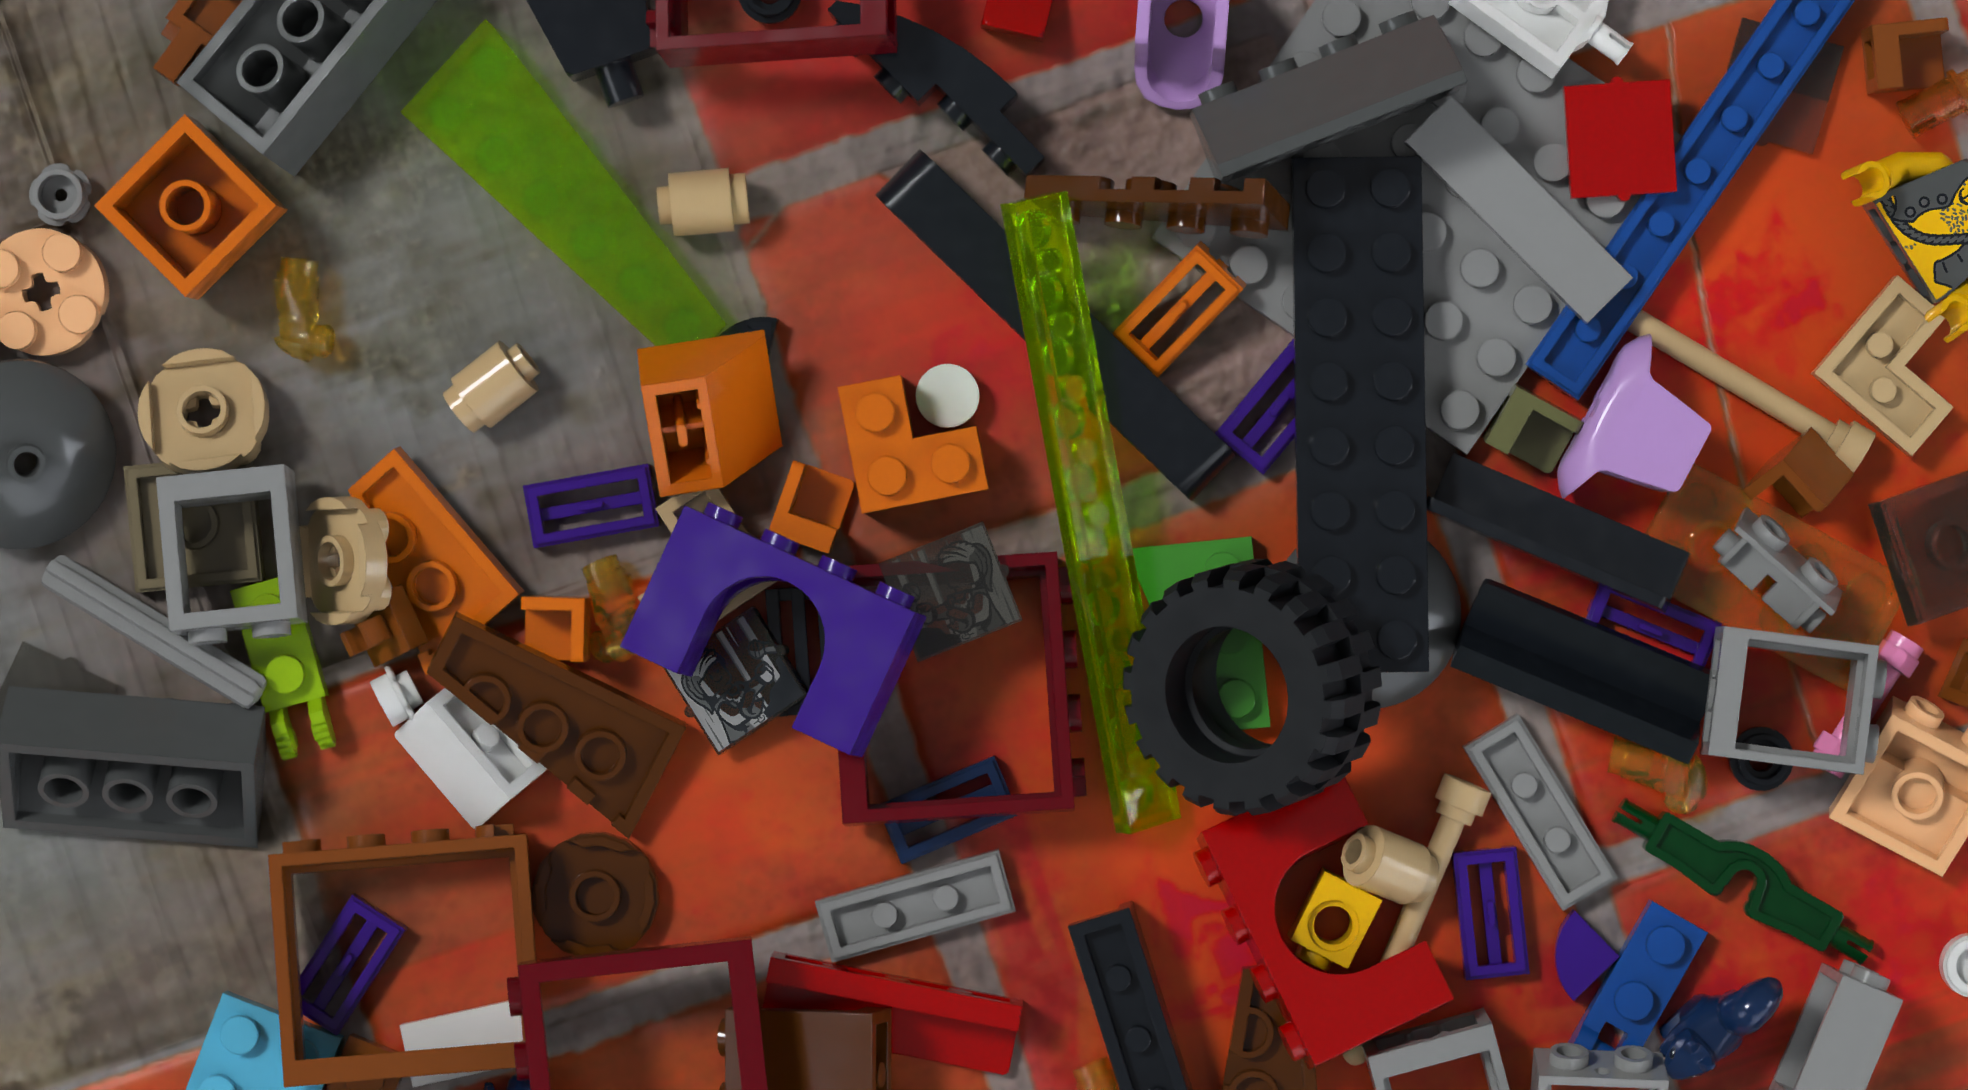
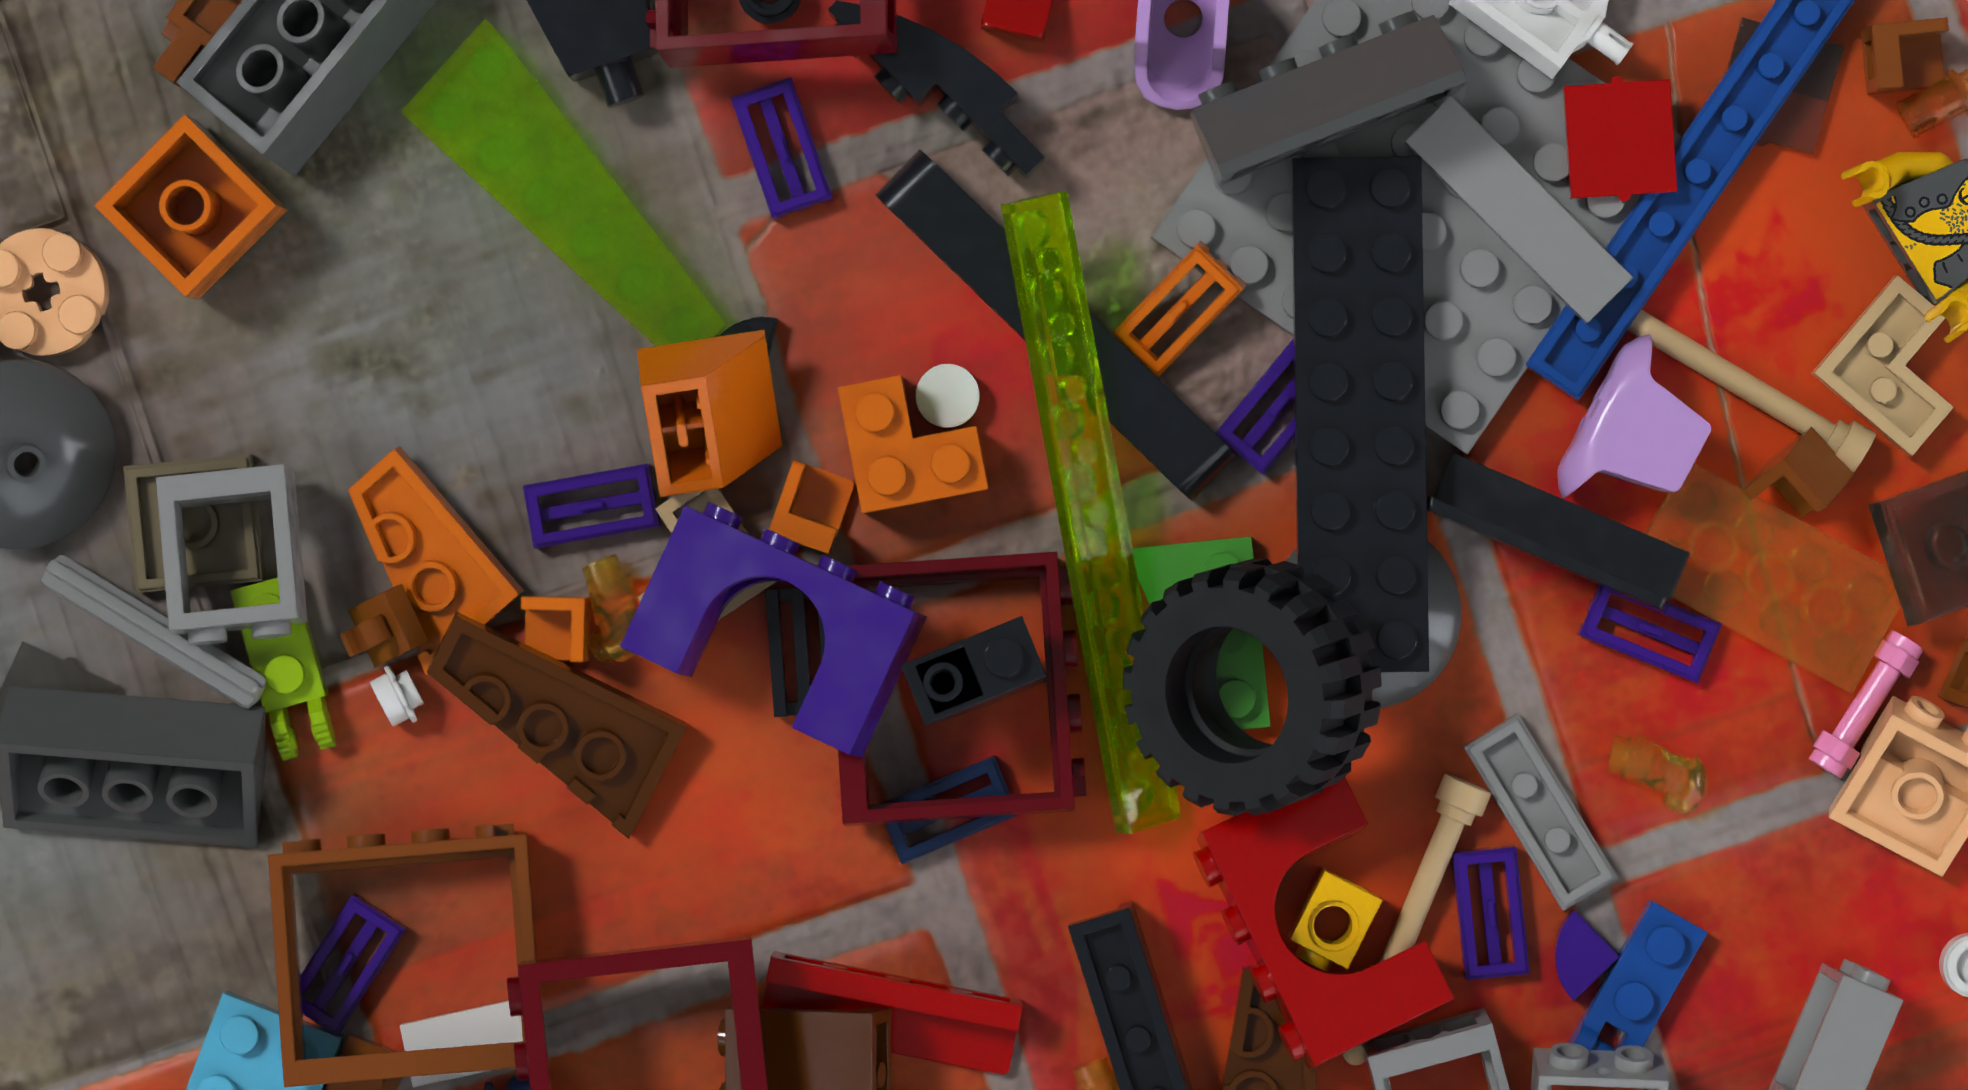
light grey plate [29,163,92,226] -> none
tan plate [138,348,270,474] -> none
clear yellow arm [272,257,336,362] -> none
tan plate [299,496,392,625] -> none
white panel [395,688,547,829] -> none
tan brick [443,341,541,433] -> none
reddish brown tile [532,832,660,955] -> none
tan brick [657,168,750,237] -> none
piece [663,606,808,755] -> none
light grey tile [815,848,1016,963] -> none
clear smoke piece [879,522,1023,662] -> none
reddish brown wing [1024,175,1290,239] -> none
tan brick [1341,825,1439,904] -> none
black panel [1450,579,1710,764] -> none
olive panel [1483,383,1584,473] -> none
dark green piece [1611,798,1874,965] -> none
dark blue animal [1659,977,1783,1080] -> none
light grey window [1700,626,1887,775] -> none
light grey hinge [1712,507,1843,633] -> none
black plate [1728,727,1793,791] -> none
none -> dark purple tile [731,77,833,220]
none -> black slope [901,616,1047,726]

